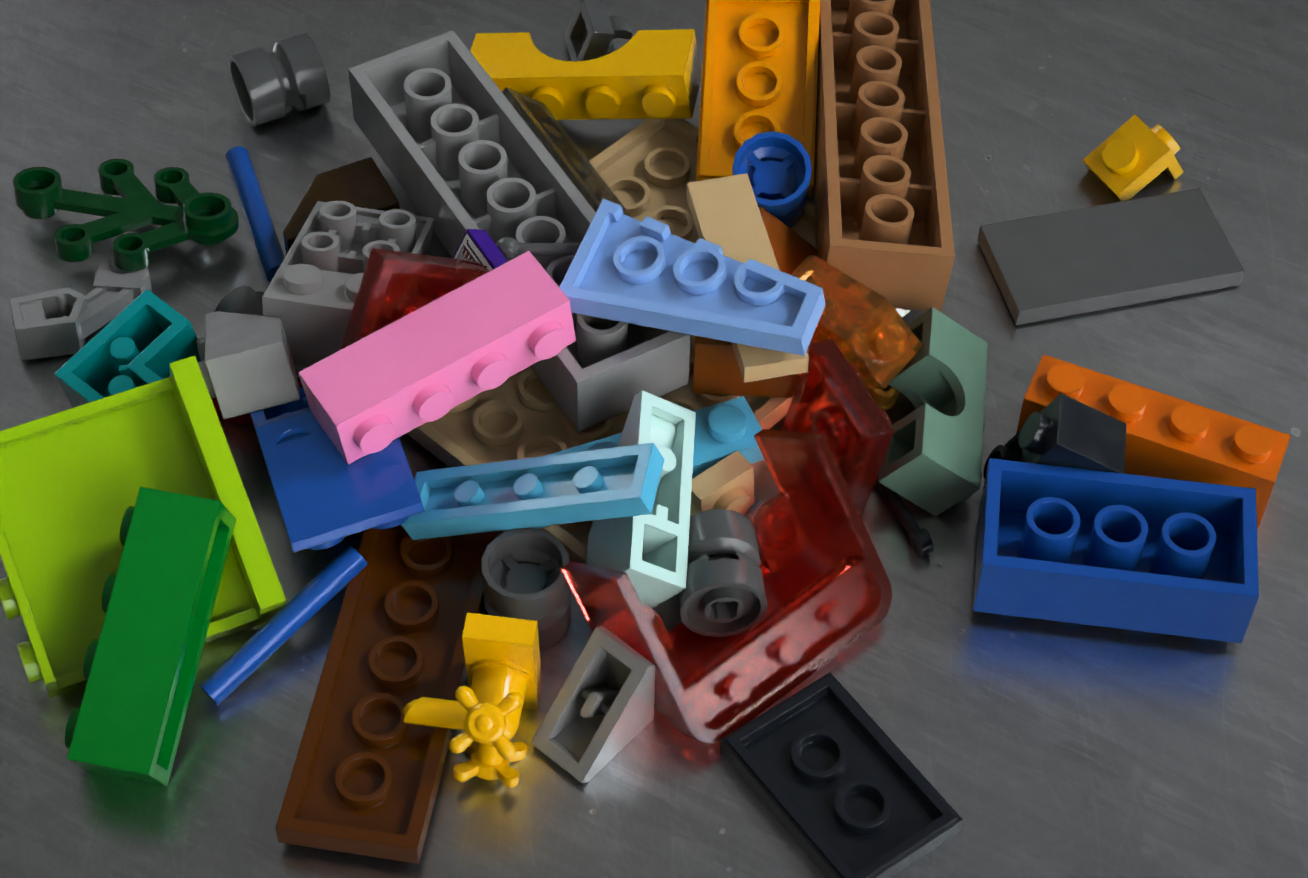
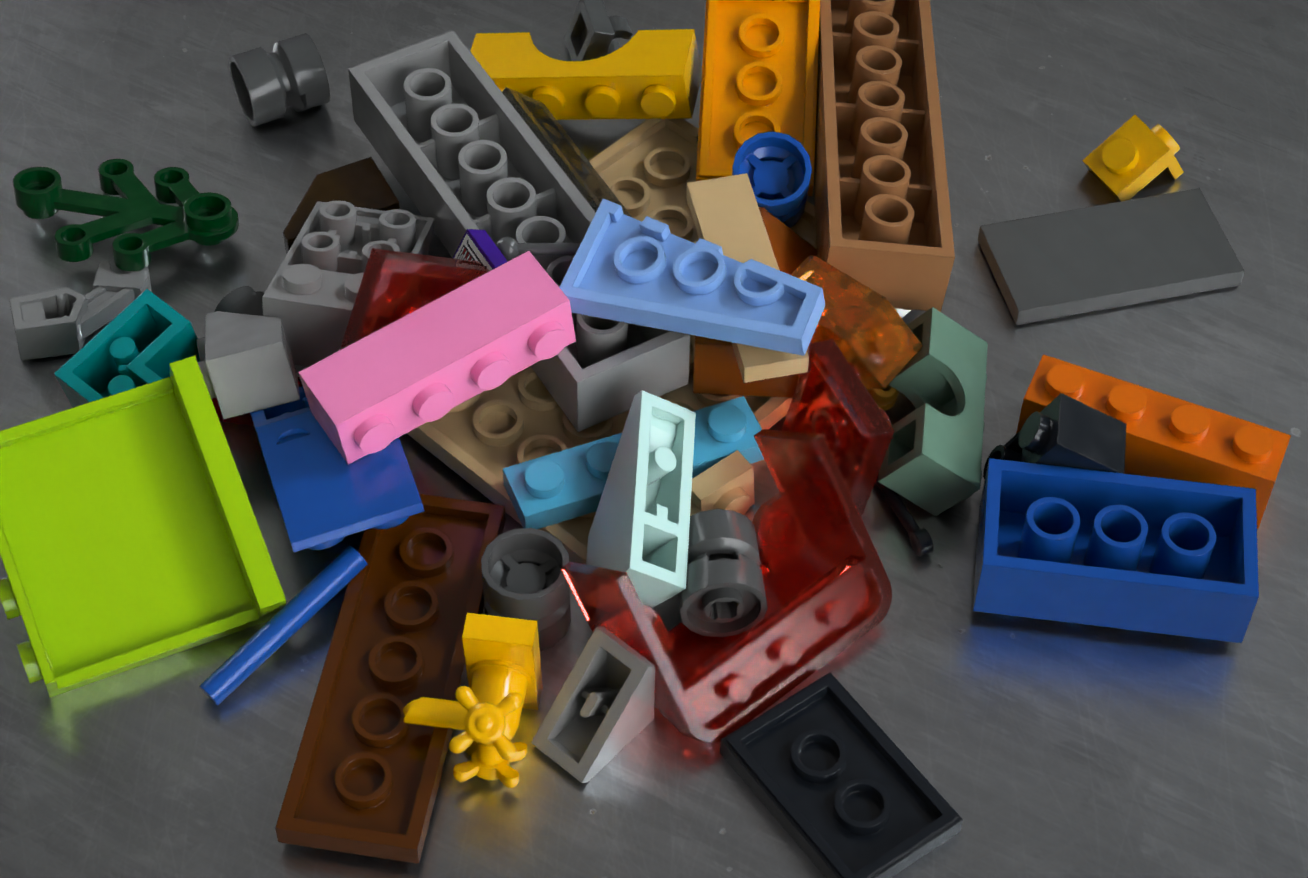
green brick [65,487,236,786] -> none
blue bar [225,146,285,282] -> none
medium azure plate [401,442,664,540] -> none

